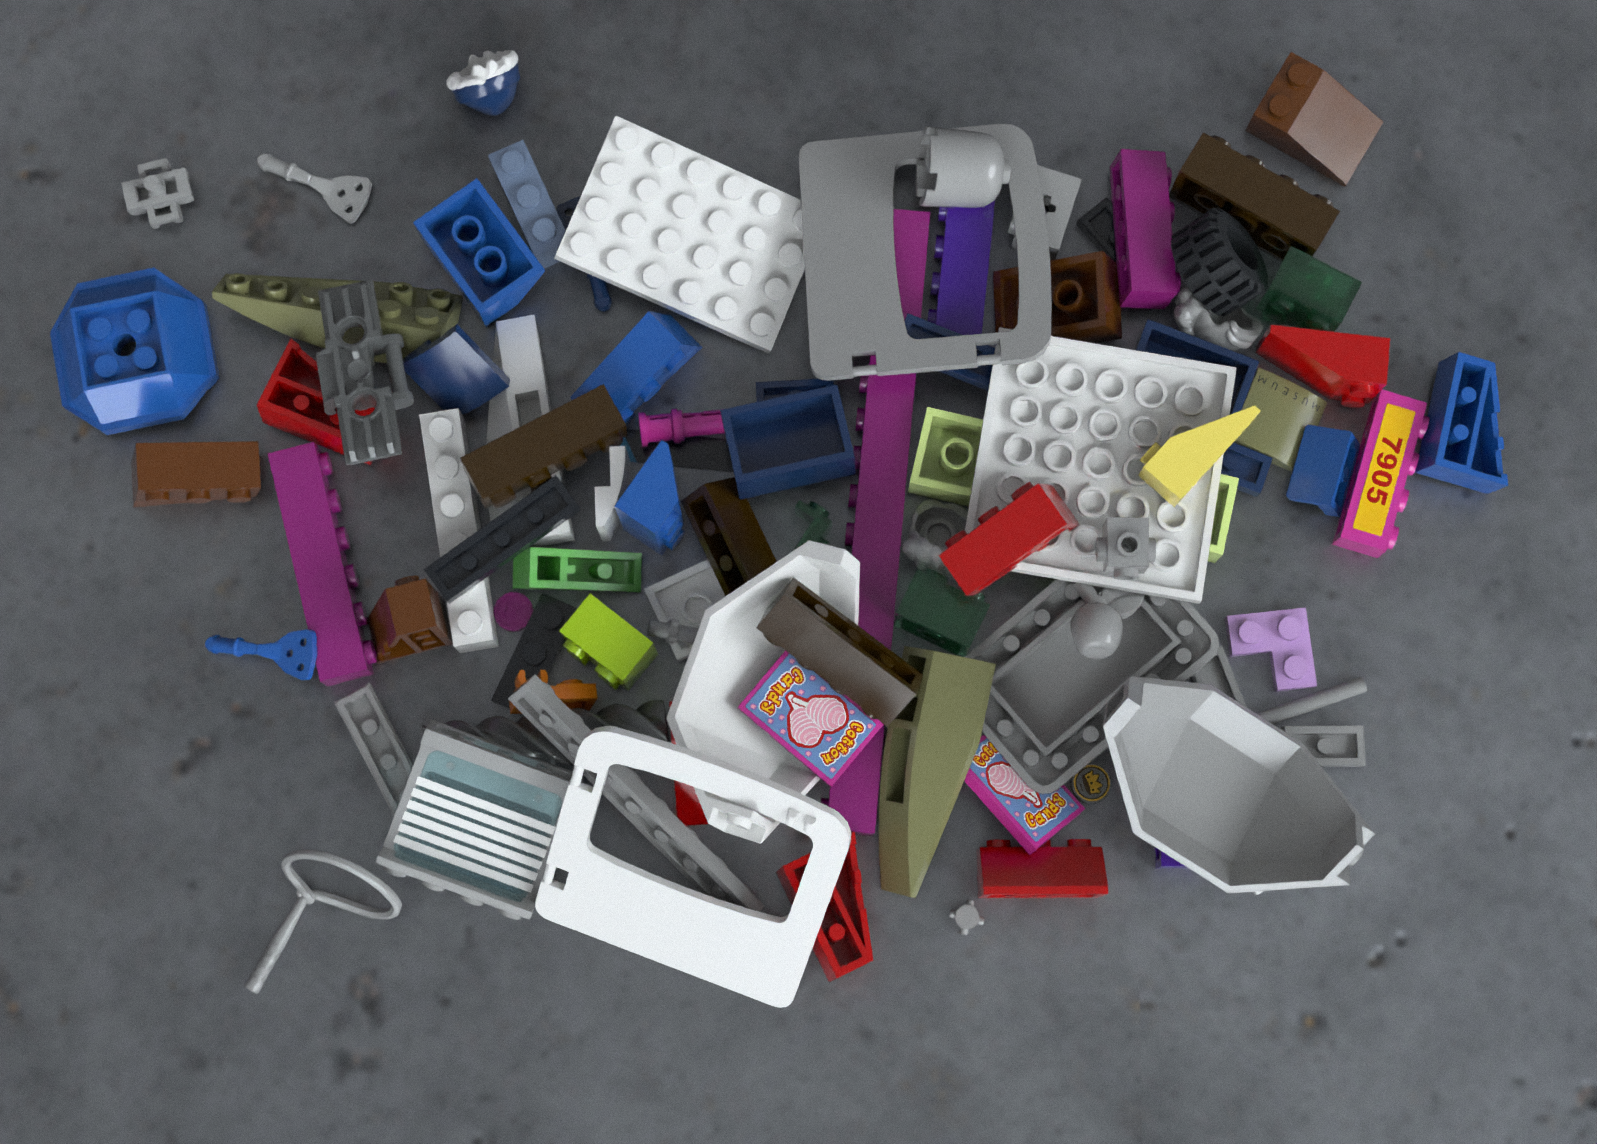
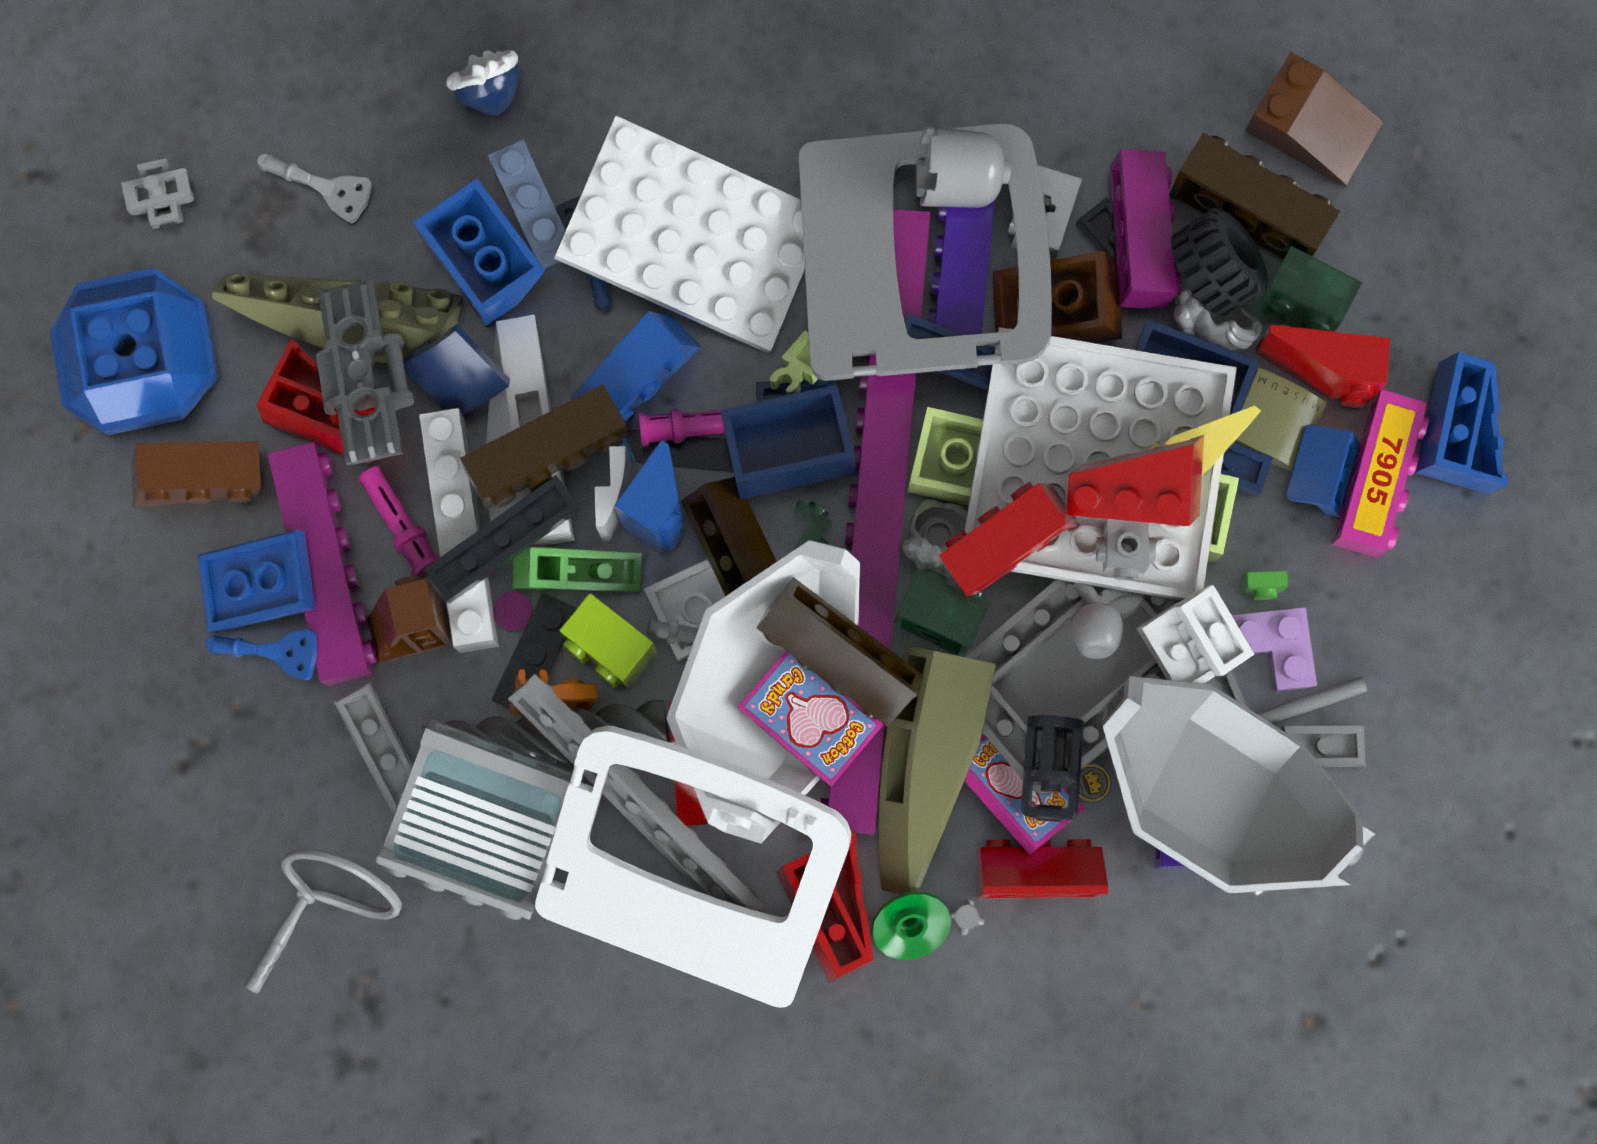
none -> blue tile [197,530,316,633]
none -> dark pink pin [358,466,440,579]
none -> yellowish green plate [770,331,819,395]
none -> green dish [871,892,952,960]
none -> black piece [1021,715,1084,822]
none -> red wedge [1067,435,1204,526]
none -> white slope [1136,585,1254,684]
none -> bright green plate [1240,571,1288,600]

